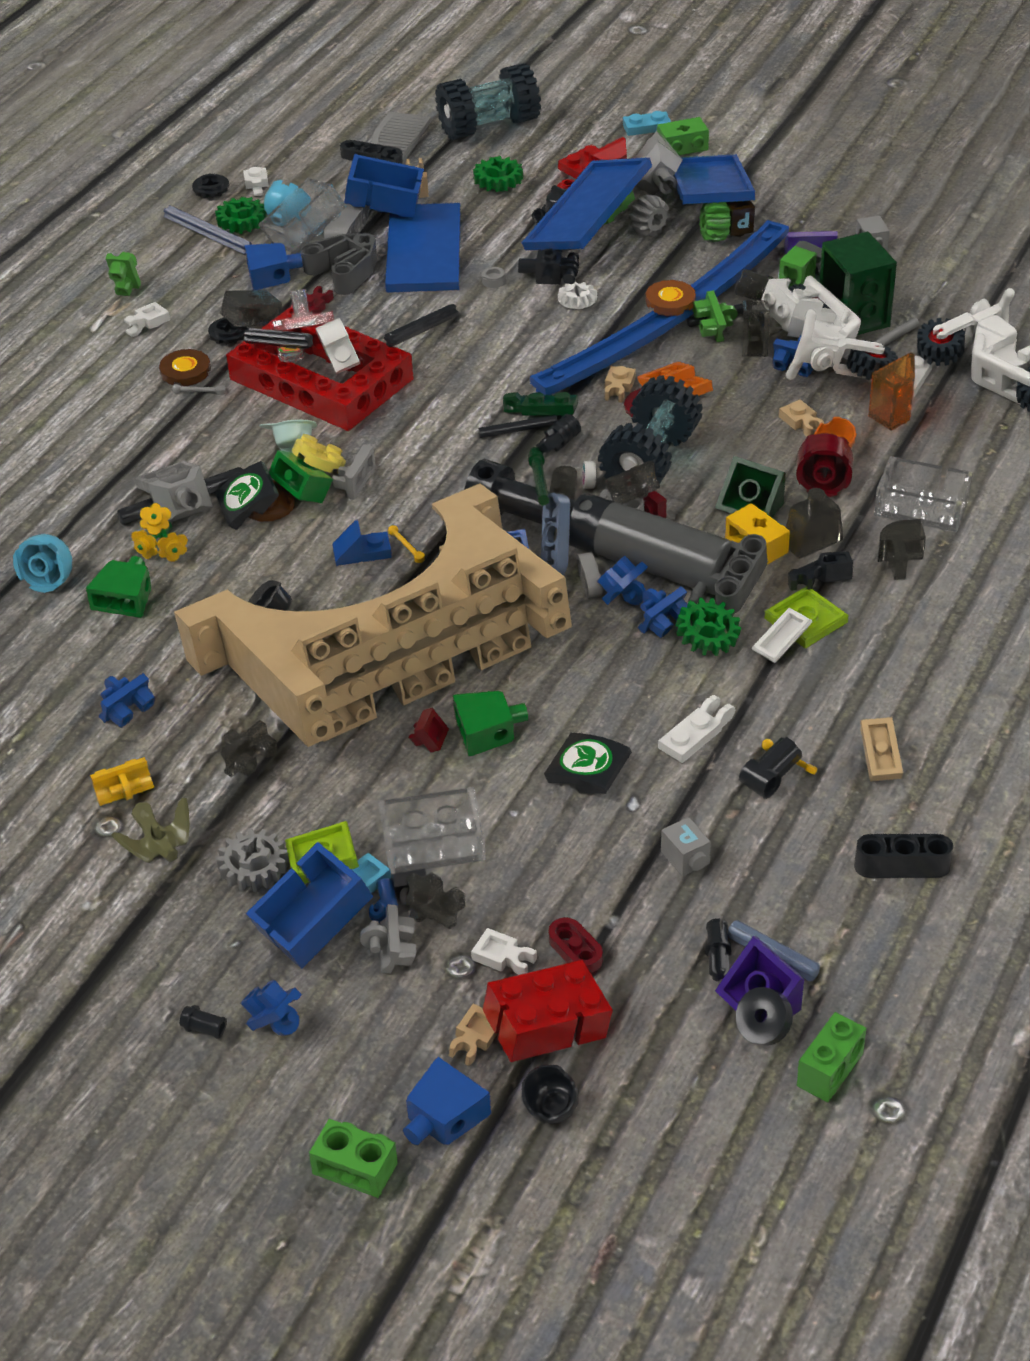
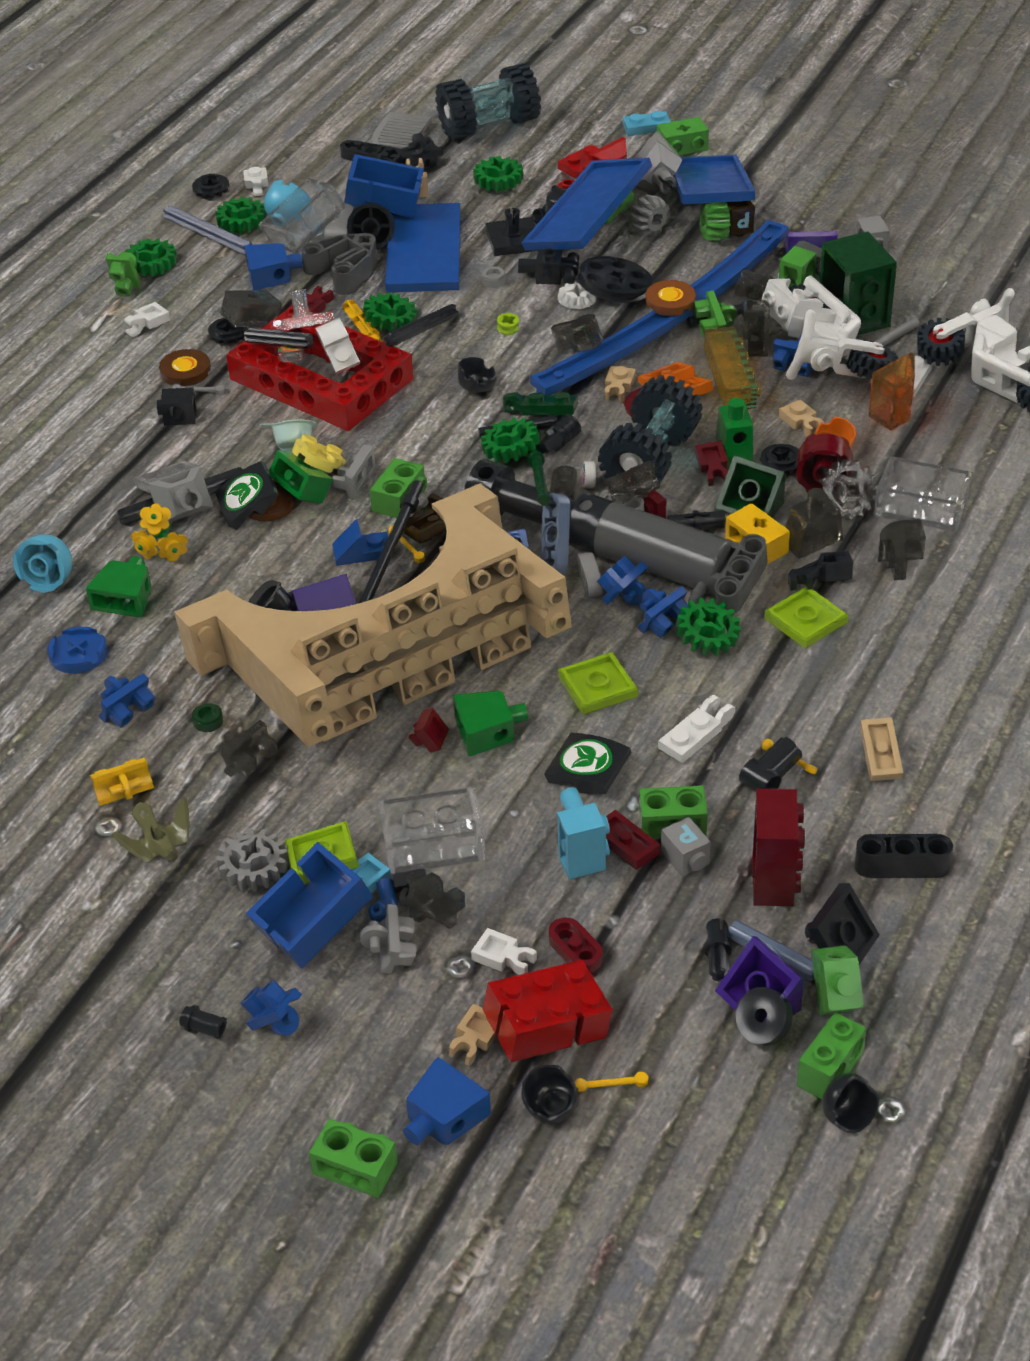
white tile [752,607,812,663] -> none
none -> blue tile [47,626,108,674]
none -> green gear [125,238,177,277]
none -> black brick [157,387,197,426]
none -> dark green tile [192,703,223,732]
none -> dark purple slope [288,574,356,611]
none -> yellow piece [342,299,383,342]
none -> black cylinder [347,202,395,250]
none -> black bar [358,480,424,604]
none -> green gear [362,292,418,332]
none -> bright green brick [370,458,427,518]
none -> black hips [401,133,443,167]
none -> dark brown wing [404,493,447,544]
none -> black hair [458,357,497,393]
none -> green gear [481,417,540,463]
none -> black tile [485,208,538,257]
none -> lime bush [497,313,519,335]
none -> clear smoke brick [551,314,604,353]
none -> medium azure brick [557,787,610,879]
none -> lime tile [558,652,638,715]
none -> yellow hinge [575,1072,648,1092]
none -> black wedge [578,256,653,303]
none -> dark red plate [606,810,660,870]
none -> bright green brick [639,785,708,838]
none -> black pin [667,510,726,530]
none -> dark red plate [695,441,728,486]
none -> clear yellow brick [704,326,761,409]
none -> green torso [716,398,753,467]
none -> dark red piece [752,788,805,907]
none -> black gear [760,444,799,475]
none -> black tile [805,883,880,965]
none -> bright green torso [811,946,864,1016]
none -> clear smoke gear [817,459,879,520]
none -> black hair [822,1073,880,1133]

